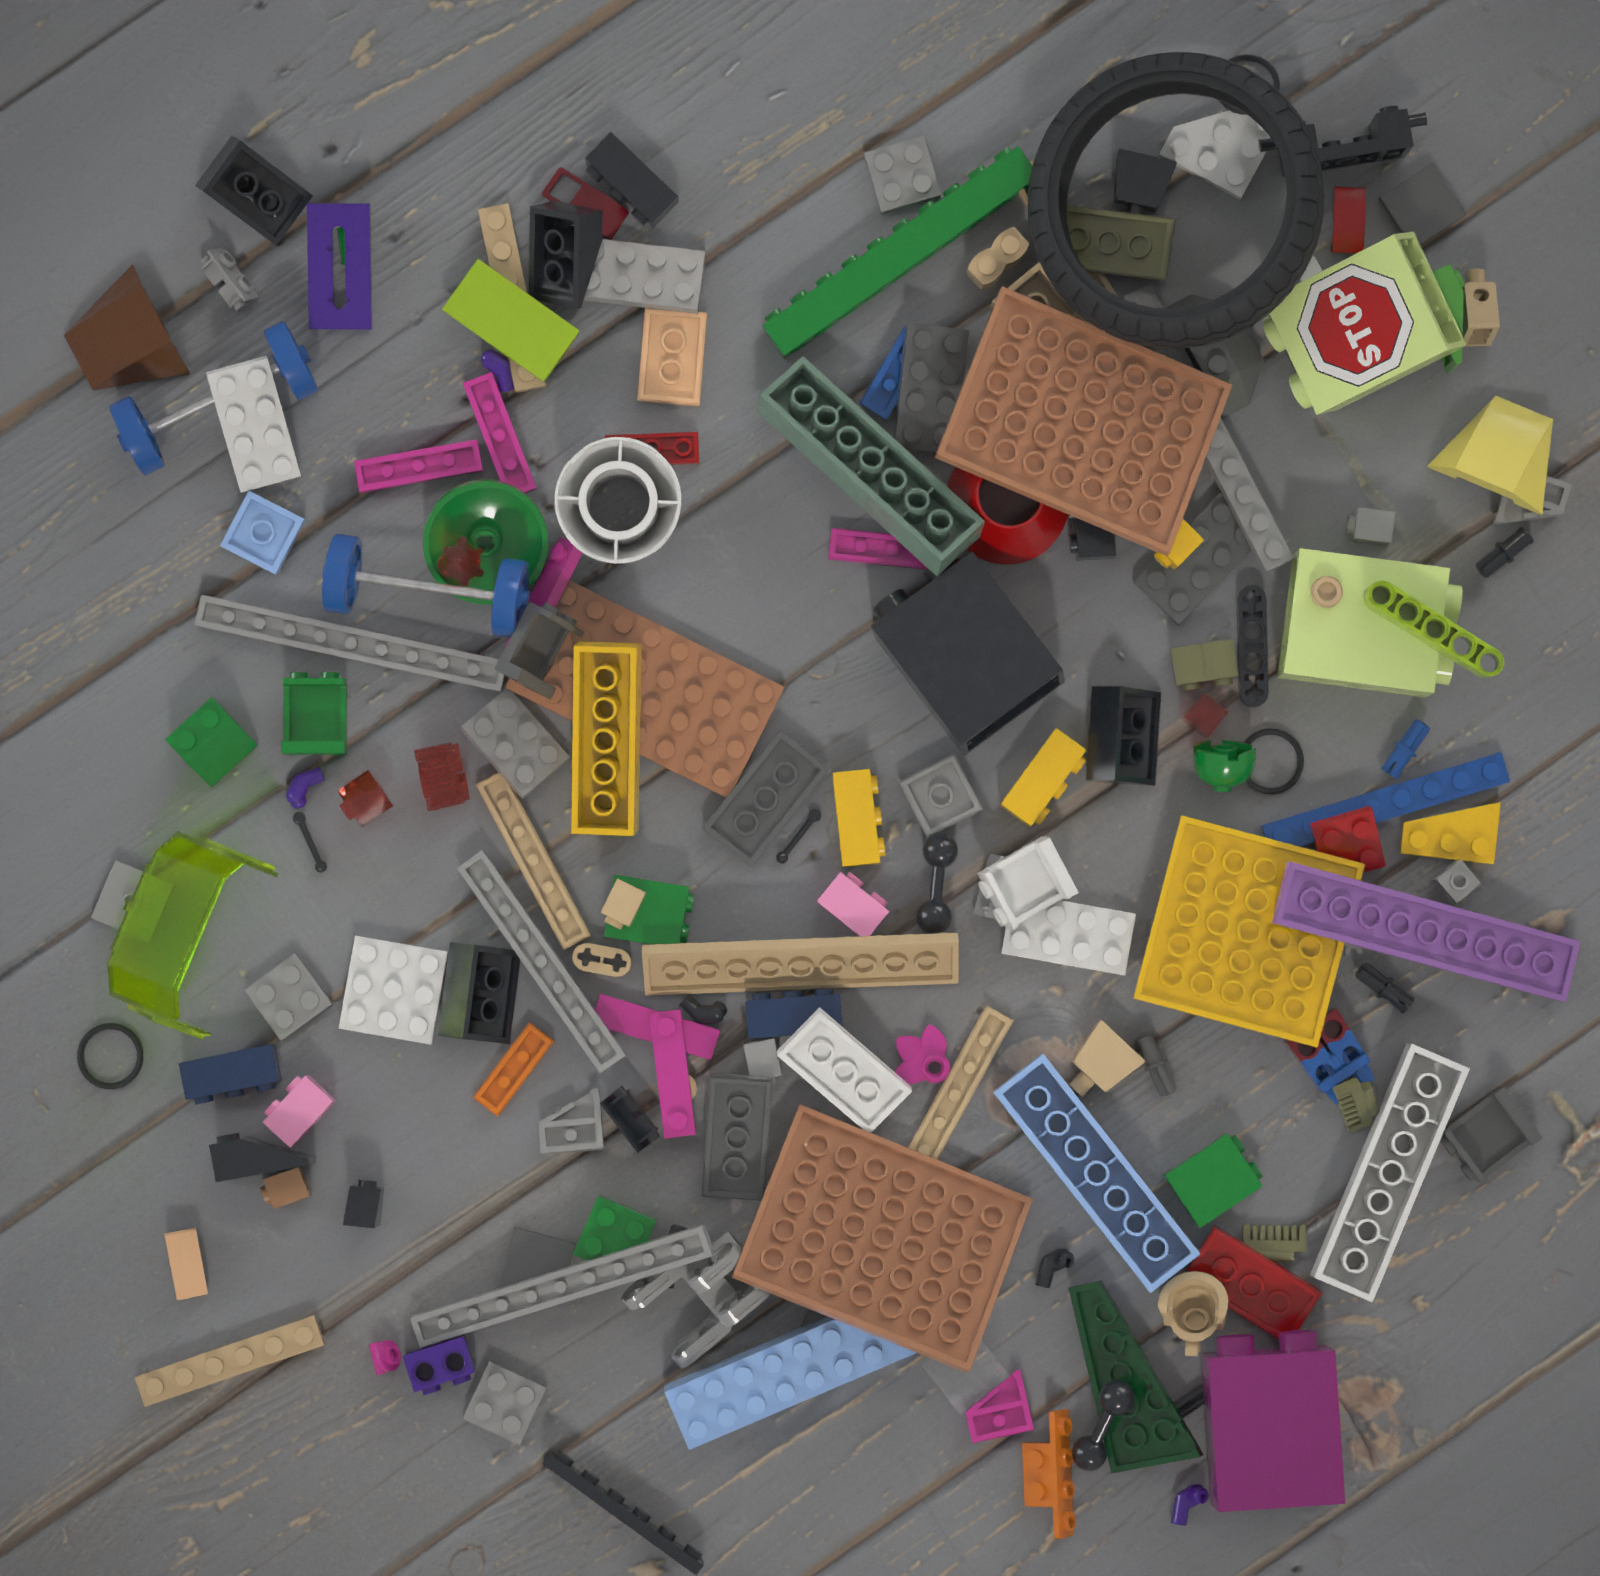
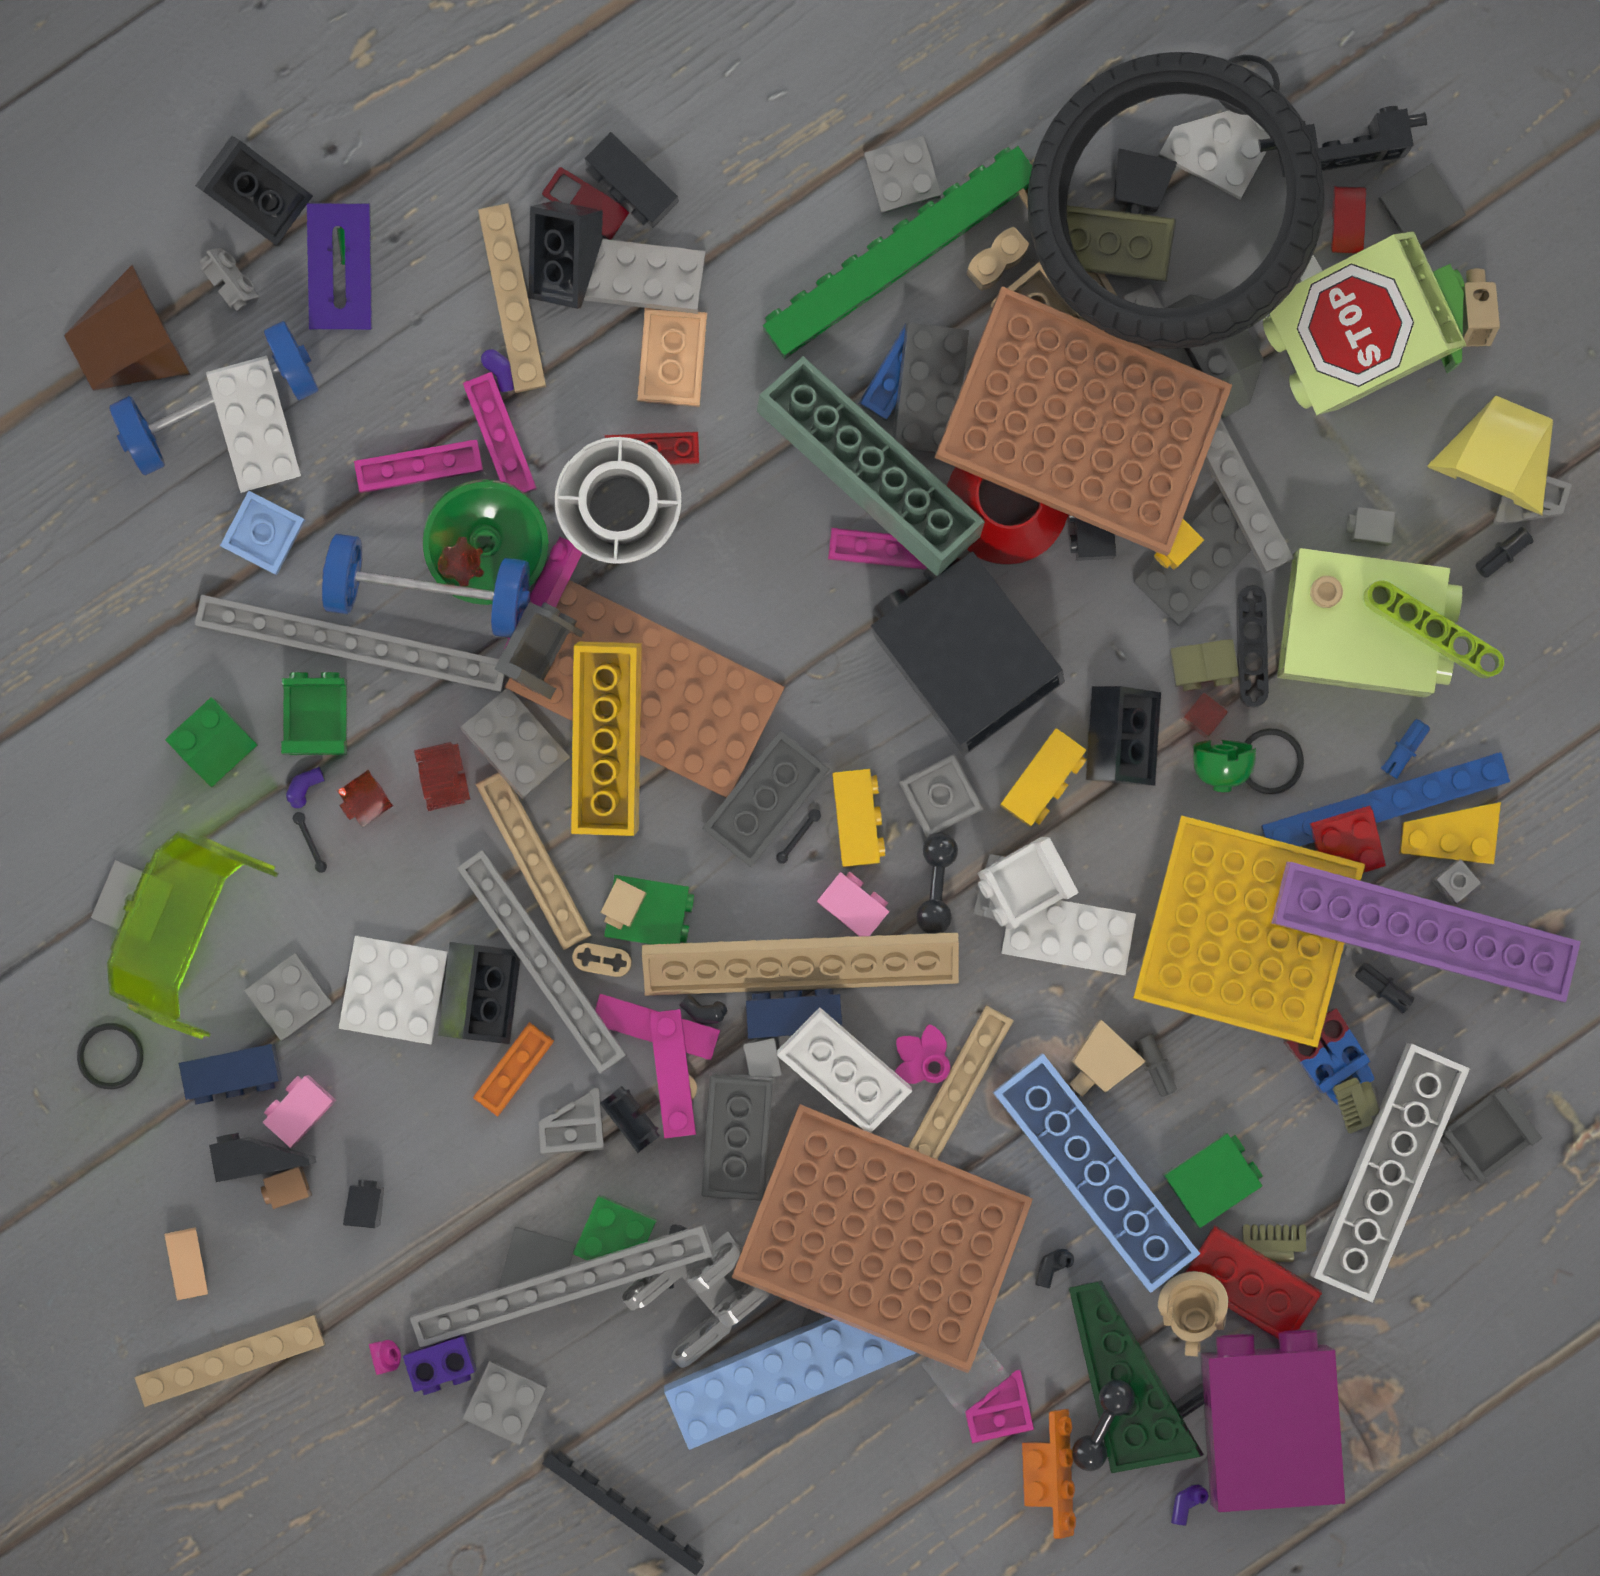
lime tile [442,259,580,383] -> none

